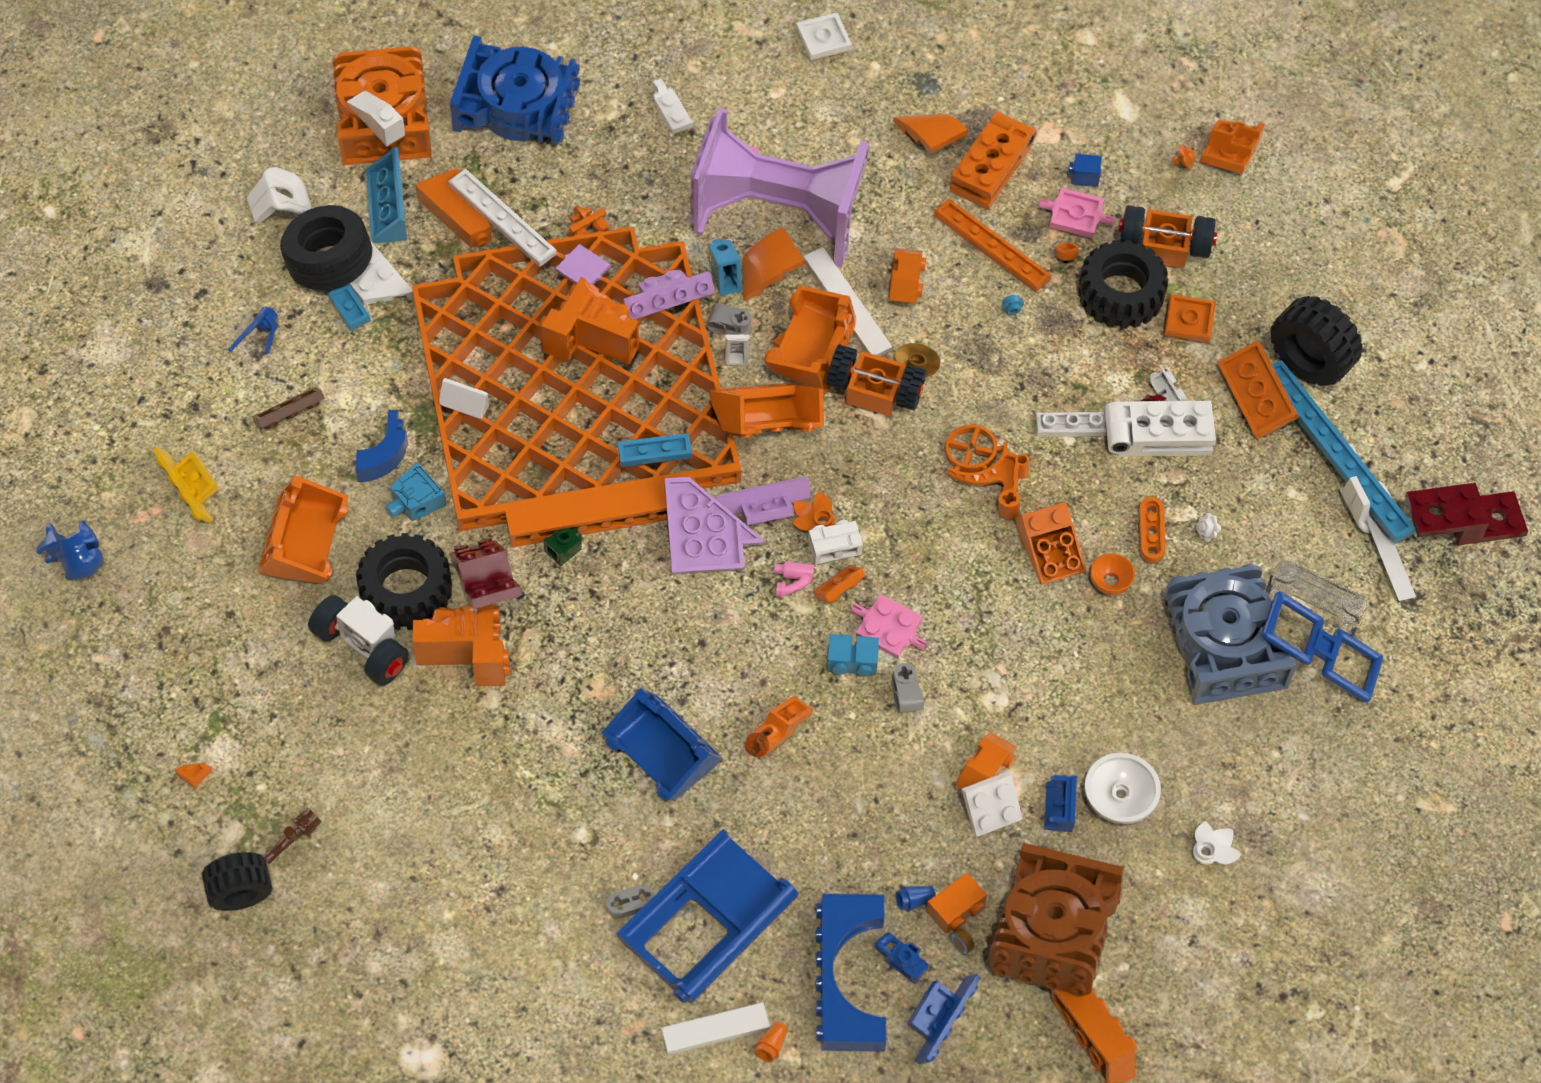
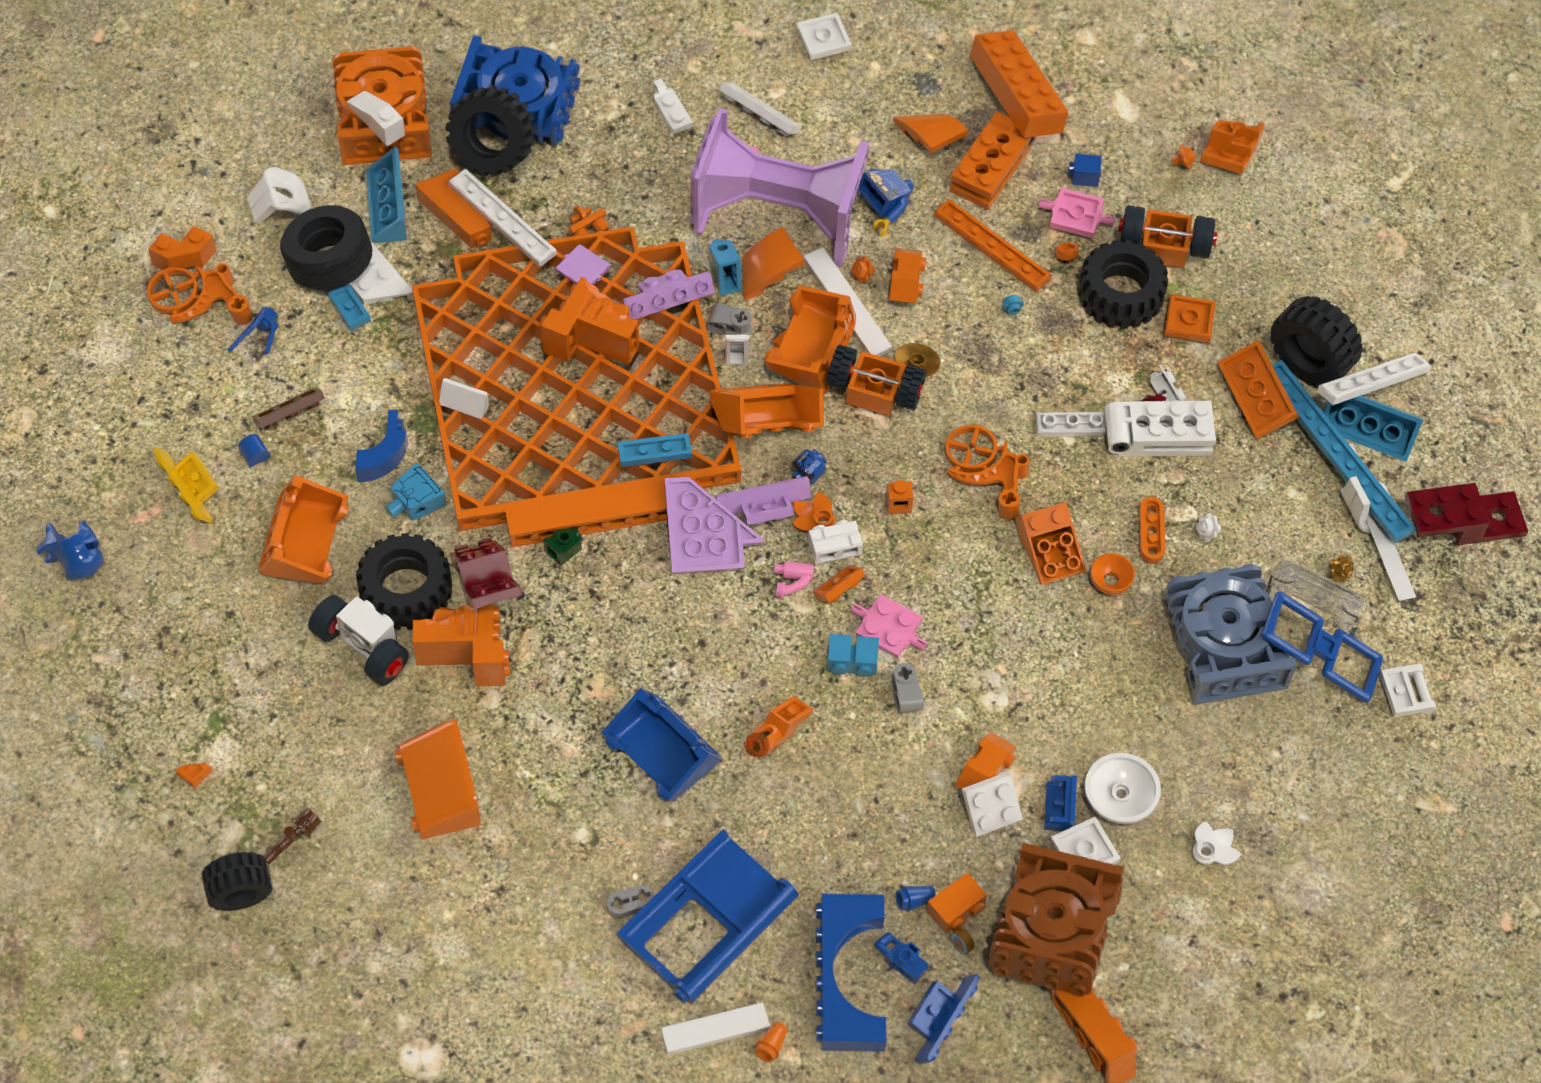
none -> orange piece [147,263,253,325]
none -> orange brick [148,226,216,270]
none -> blue brick [238,434,271,468]
none -> orange windscreen [395,719,481,840]
none -> black tyre [445,86,536,176]
none -> white plate [719,82,802,136]
none -> blue head [792,449,827,484]
none -> orange plant [851,256,875,283]
none -> blue torso [858,168,914,237]
none -> orange brick [886,480,914,514]
none -> orange brick [970,30,1069,138]
none -> white plate [1050,816,1121,865]
none -> white tile [1317,353,1431,405]
none -> dark azure slope [1324,396,1424,462]
none -> pearl gold plant [1329,555,1354,582]
none -> white plate [1379,664,1437,718]

